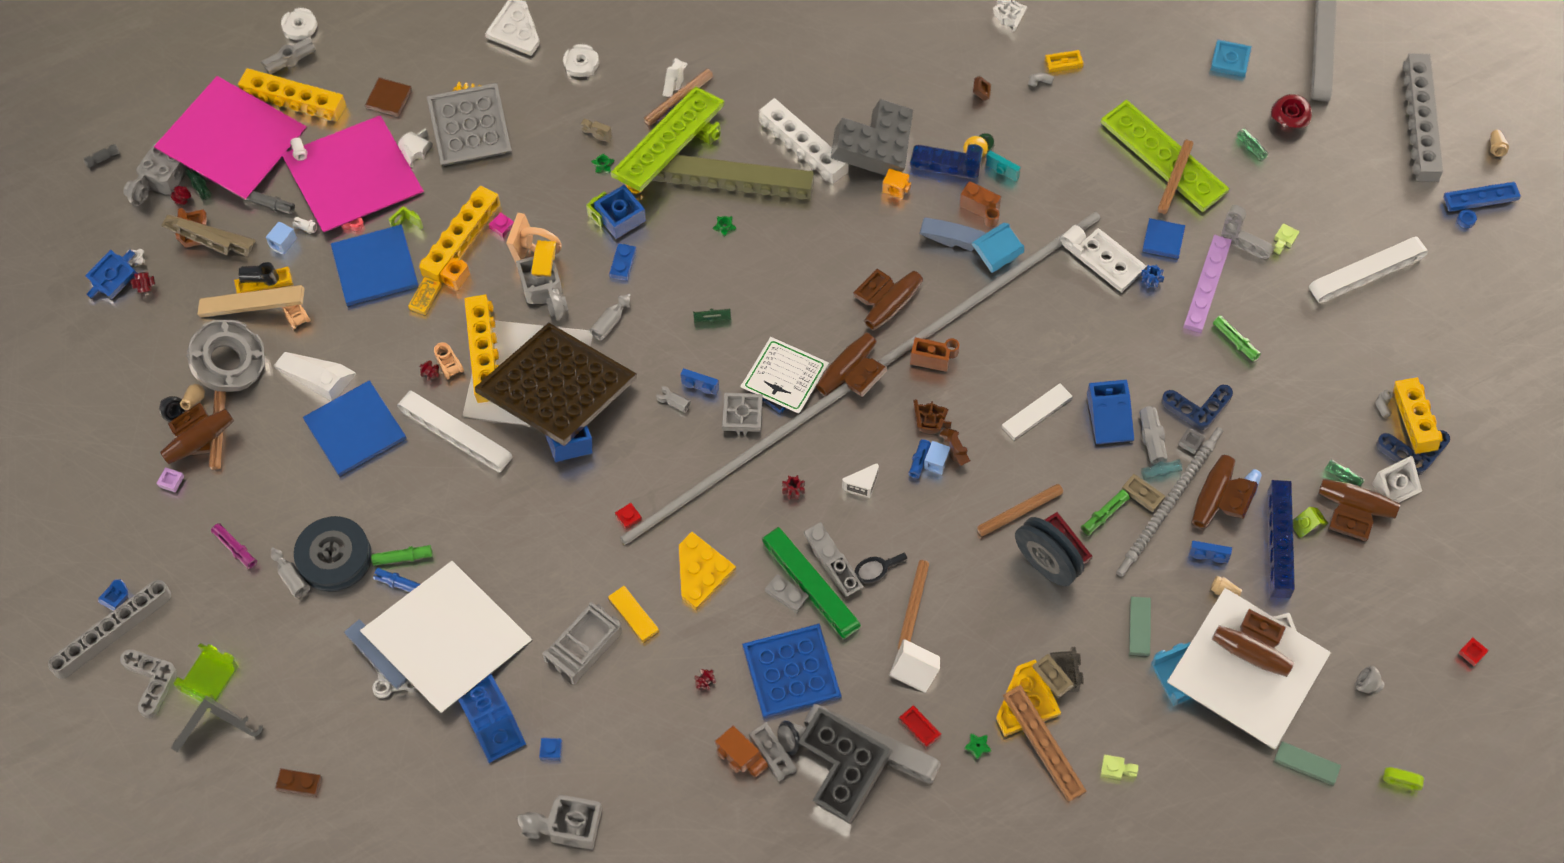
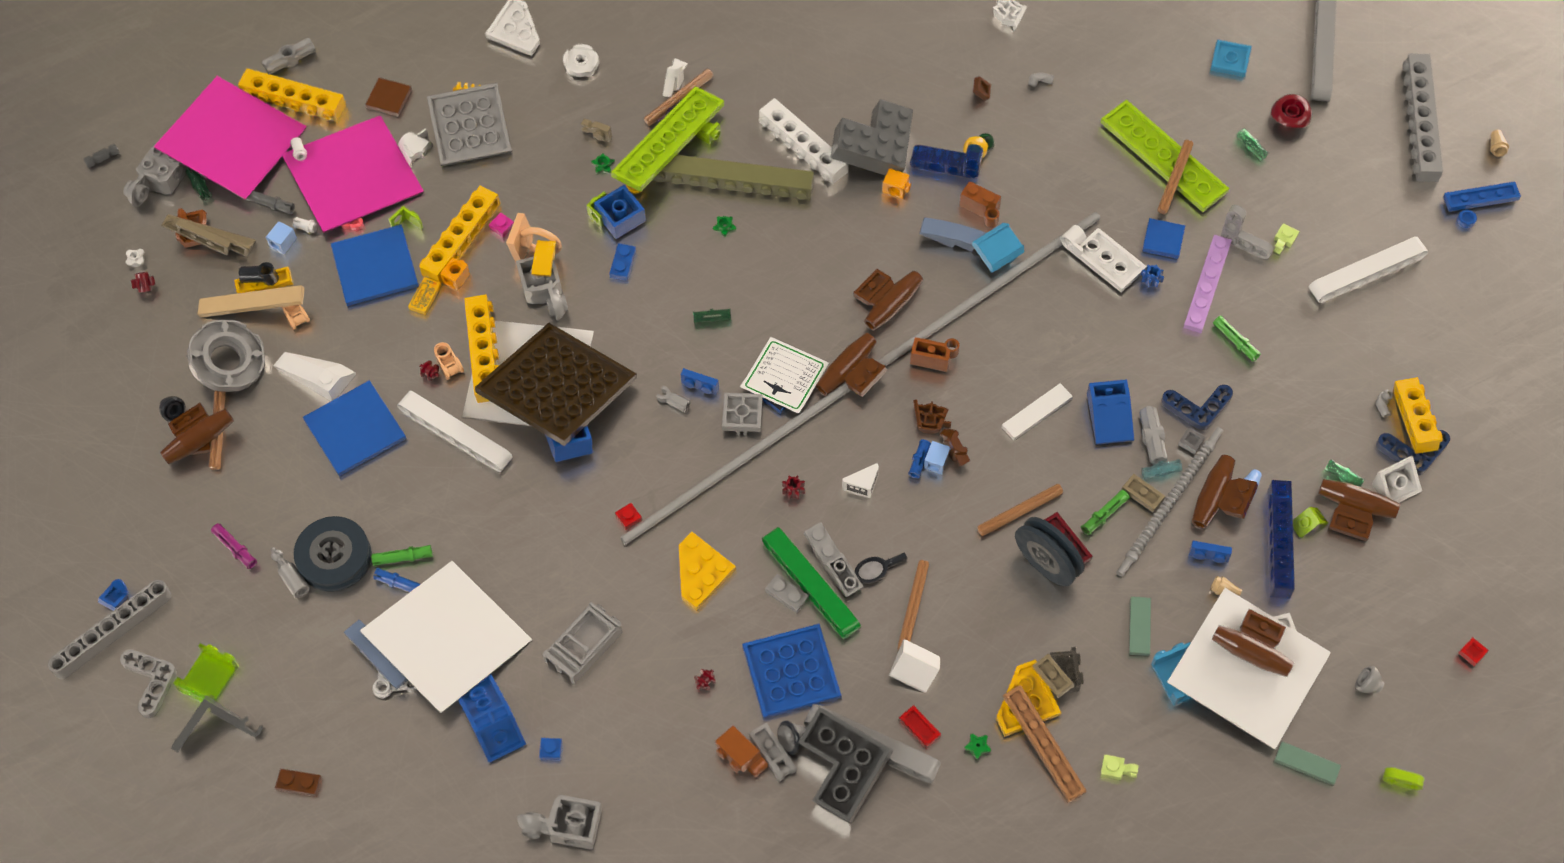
blue plate [85,249,137,300] -> none
lavender plate [156,467,184,493] -> none
dark red wheel [170,186,191,205] -> none
tan cone [180,384,205,410] -> none
white plate [281,8,317,40] -> none
light grey wheel [590,294,631,340] -> none
yellow tile [608,586,659,643] -> none
teal plate [986,151,1021,181] -> none
yellow tile [1045,50,1084,73] -> none

